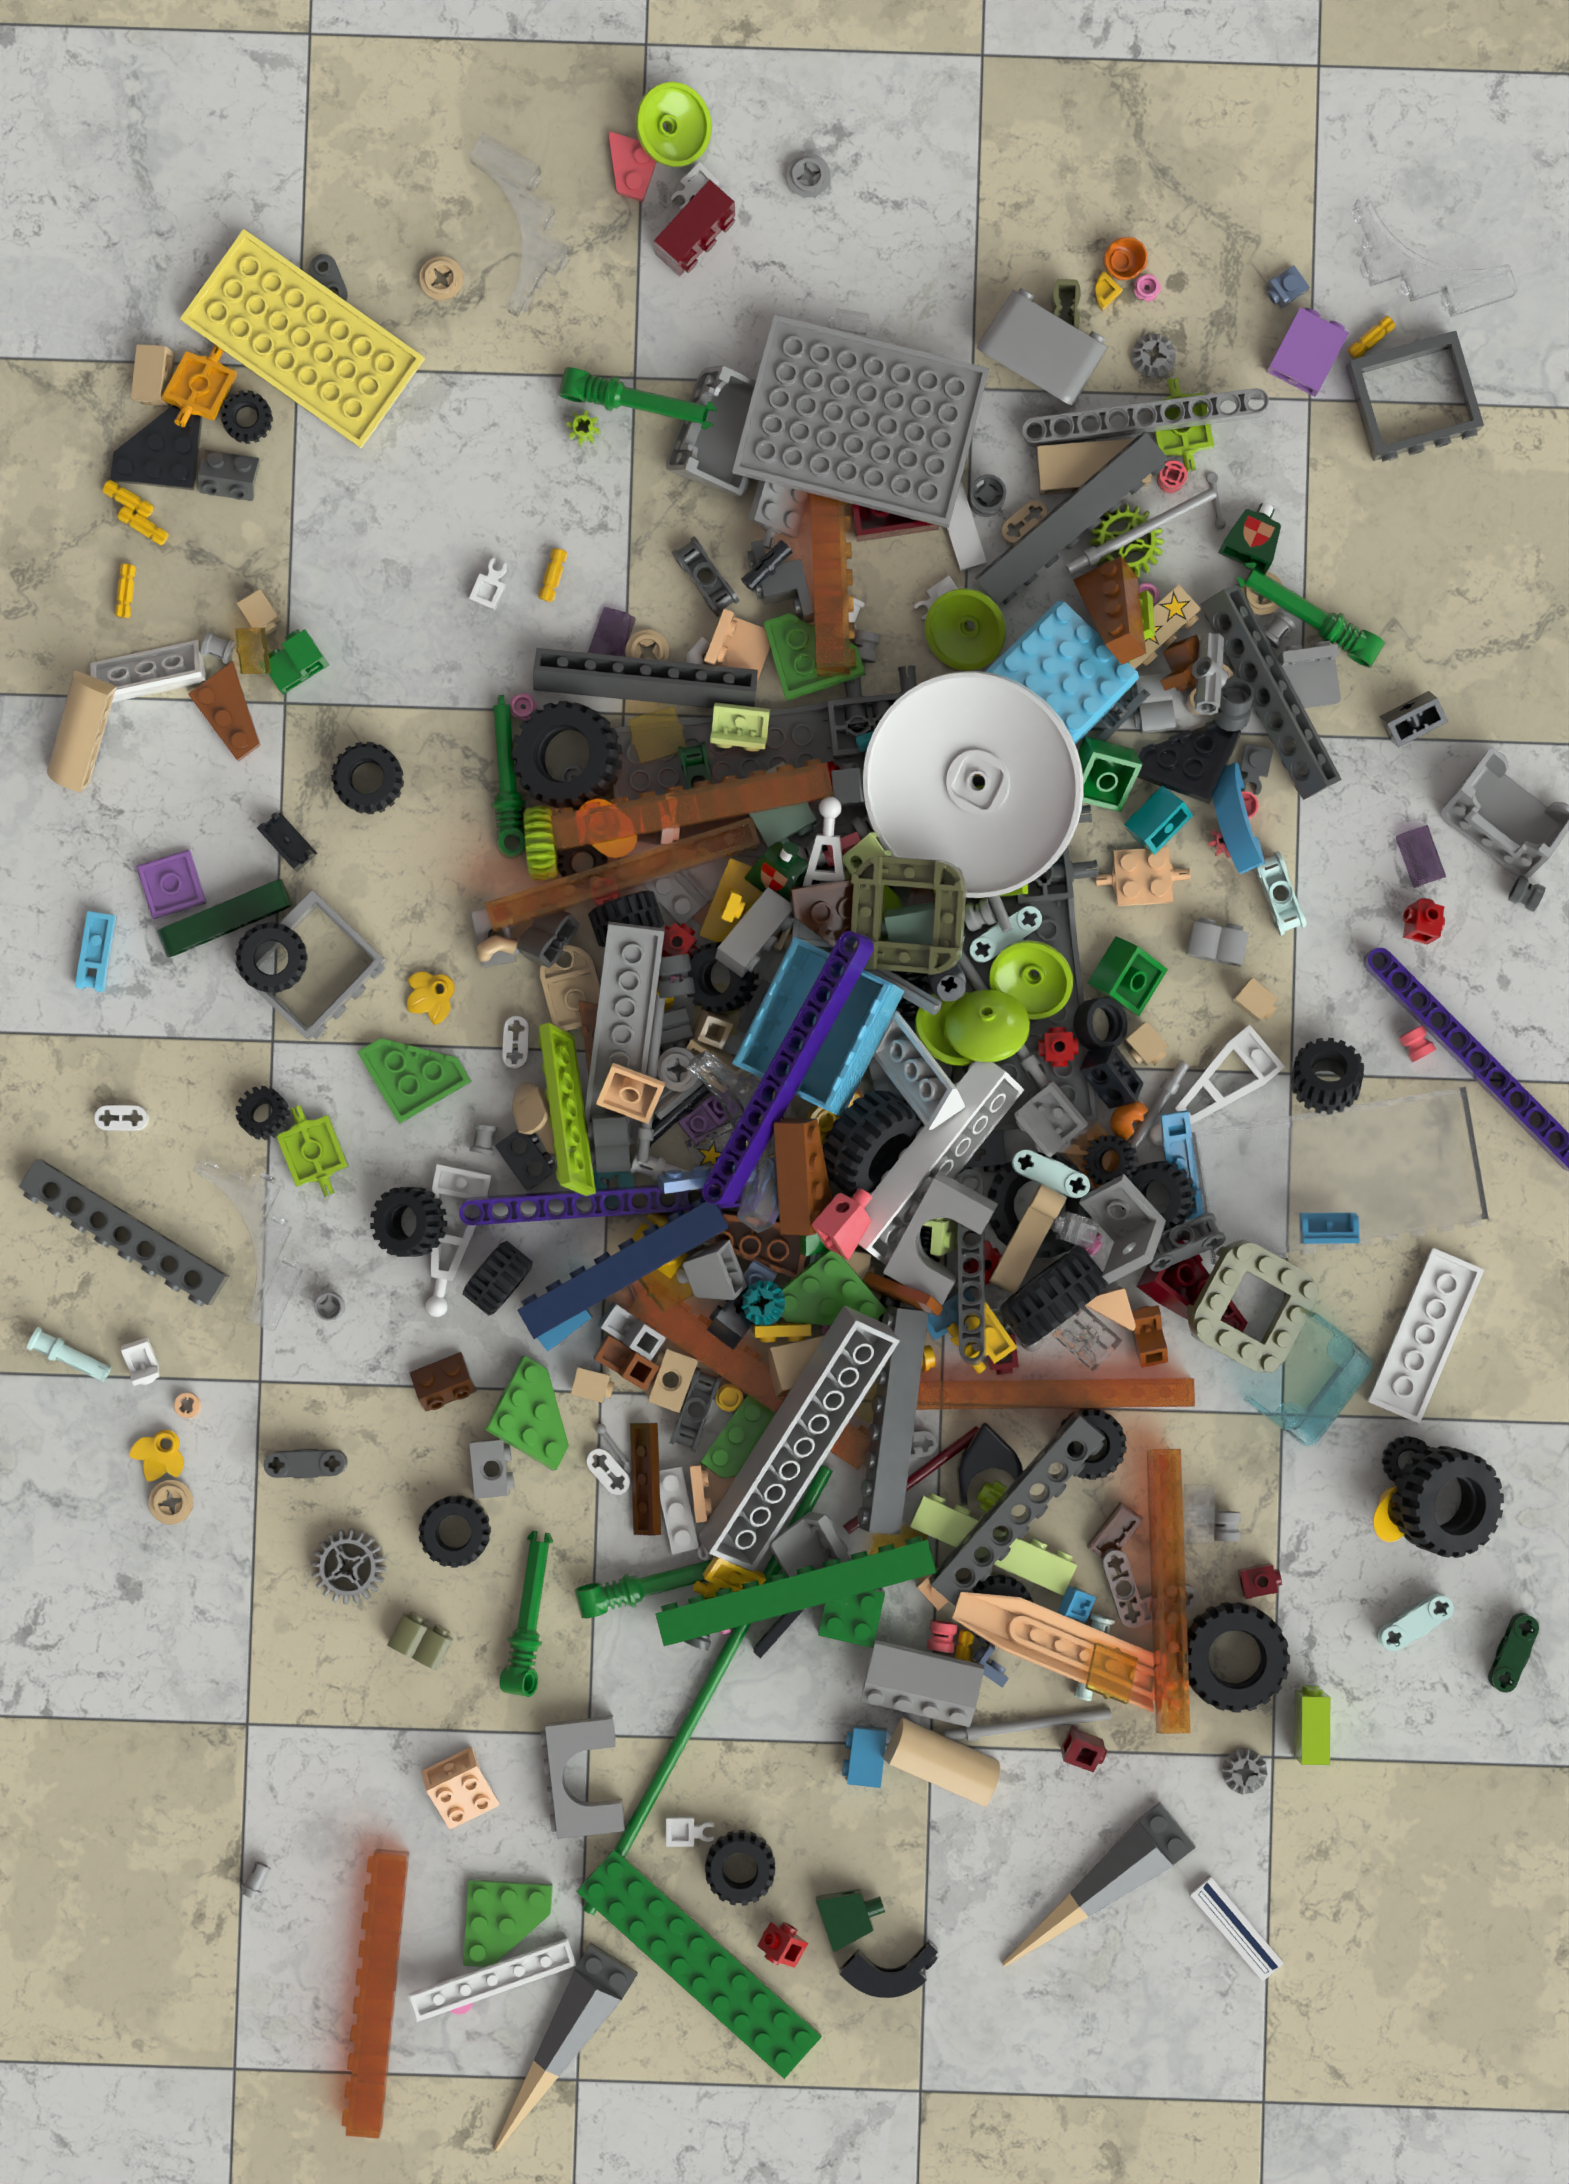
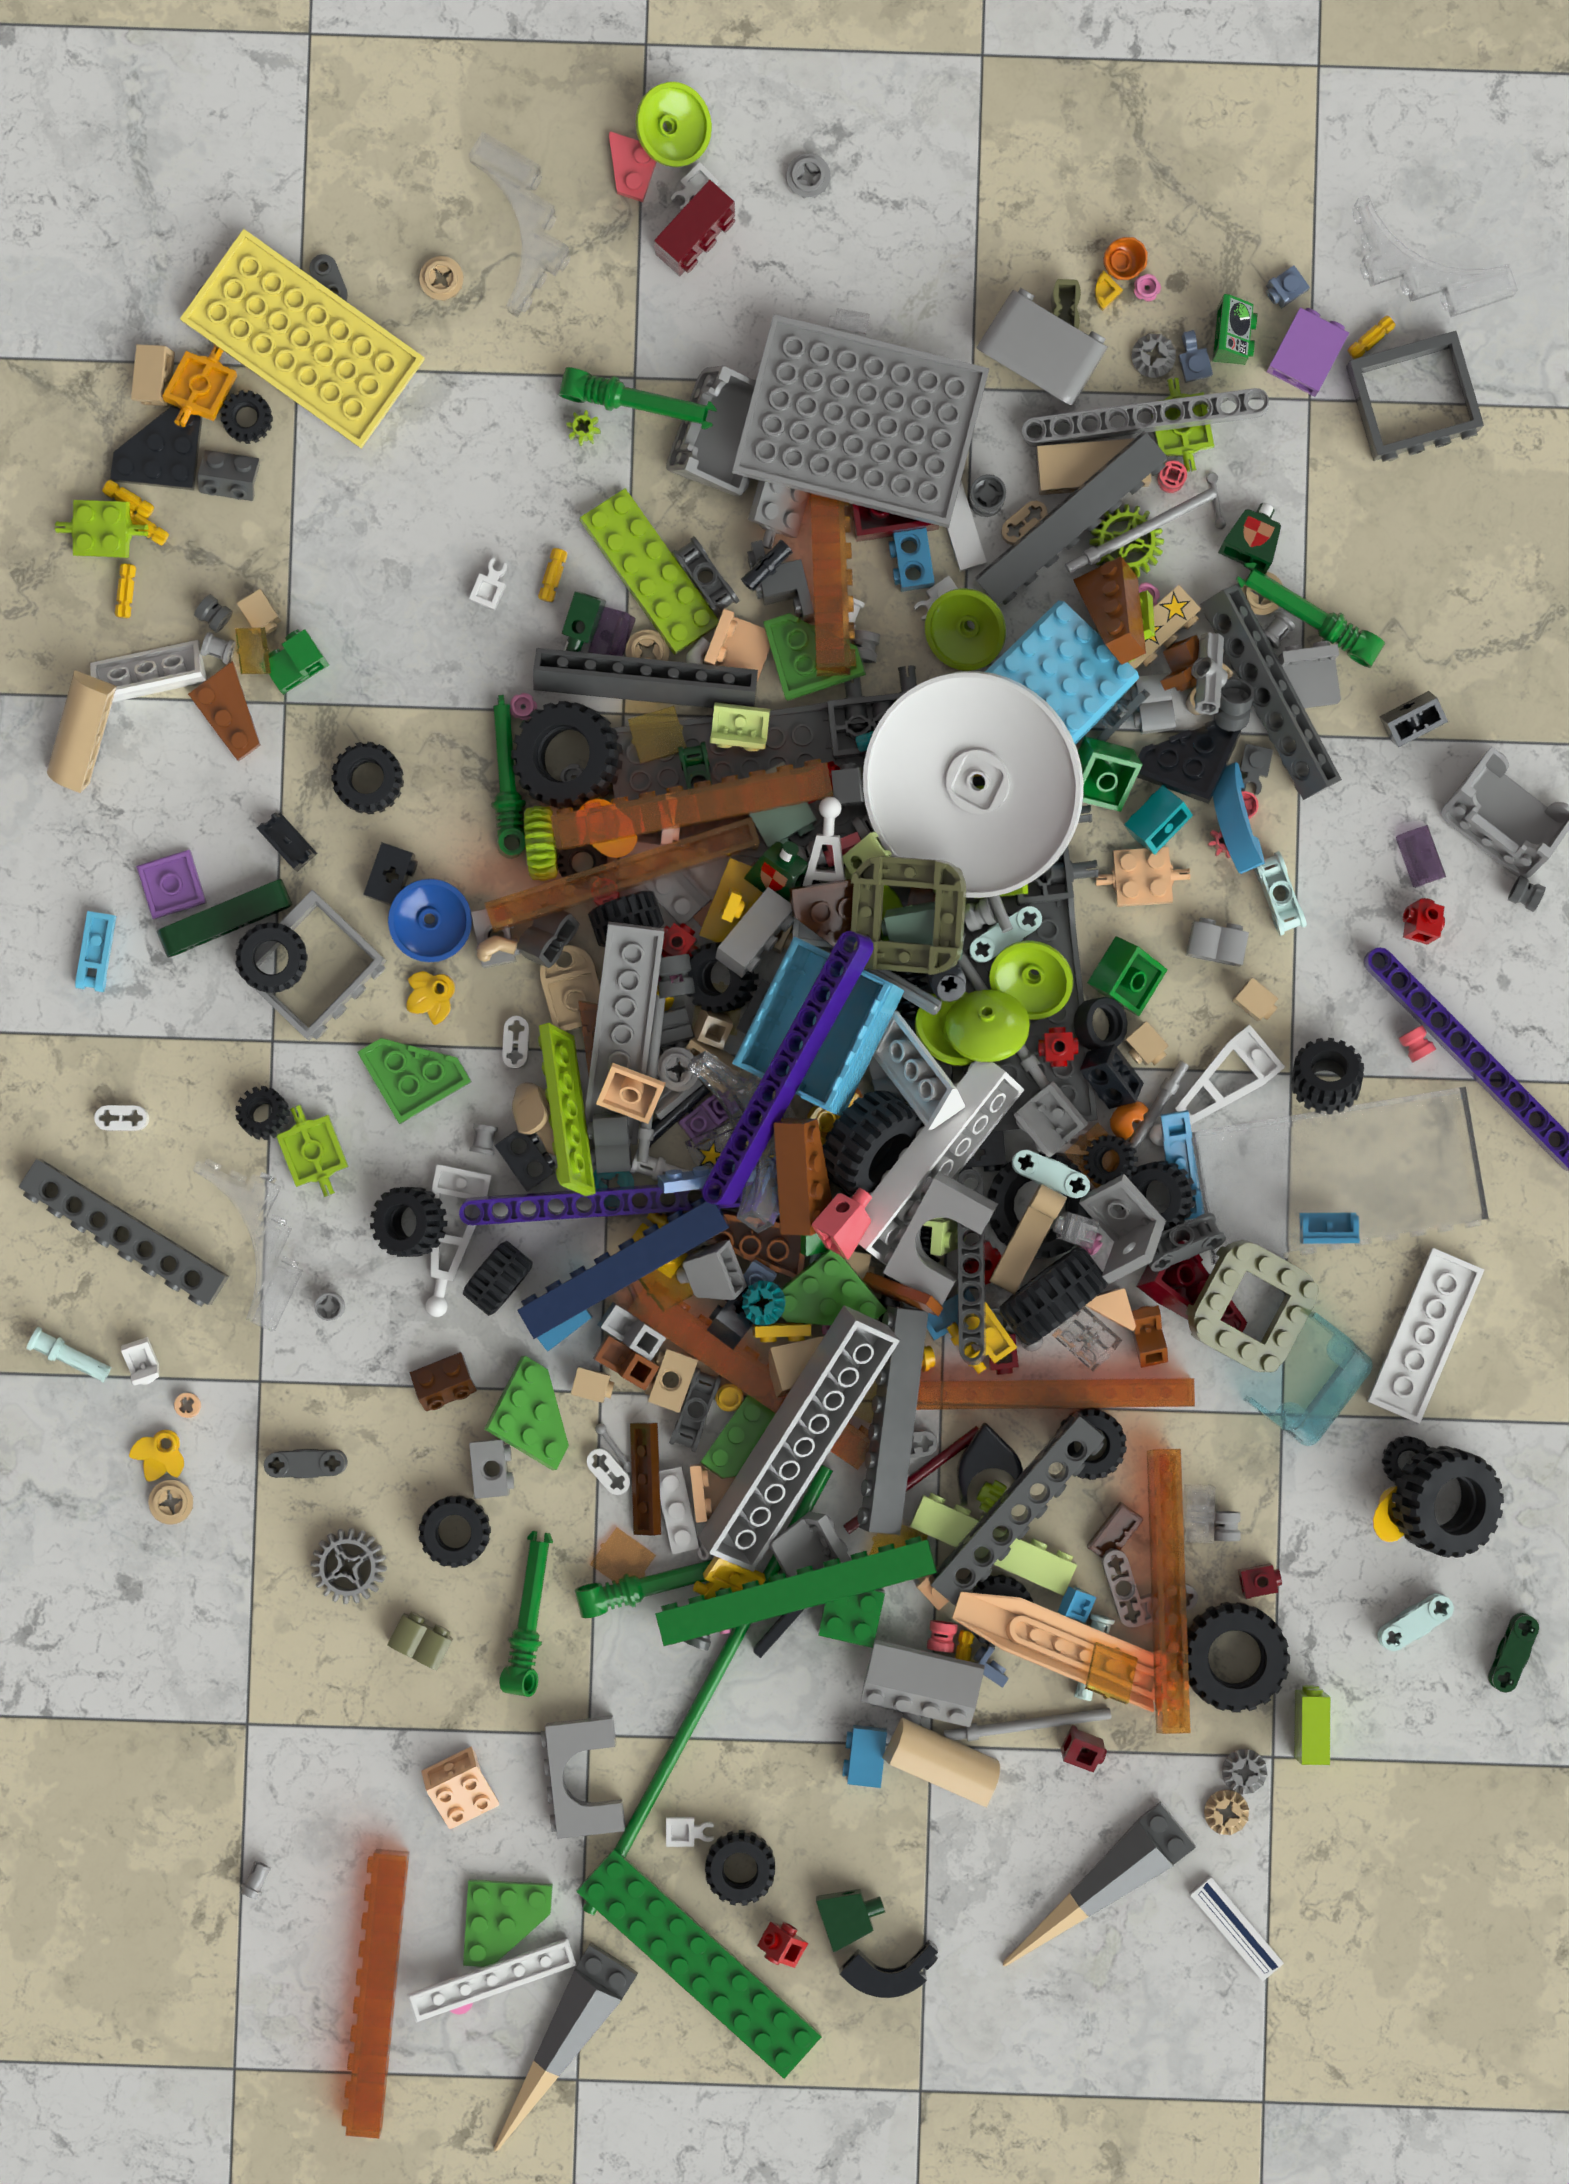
none -> lime plate [55,500,149,558]
none -> dark grey wheel [194,594,233,633]
none -> black brick [363,842,418,905]
none -> blue dish [388,879,472,962]
none -> dark green torso [562,591,606,652]
none -> lime plate [579,488,719,655]
none -> clear orange piece [590,1527,656,1583]
none -> dark azure brick [888,528,935,592]
none -> sand blue plate [1178,330,1213,383]
none -> tan gear [1204,1790,1249,1835]
none -> slope [1212,294,1258,365]

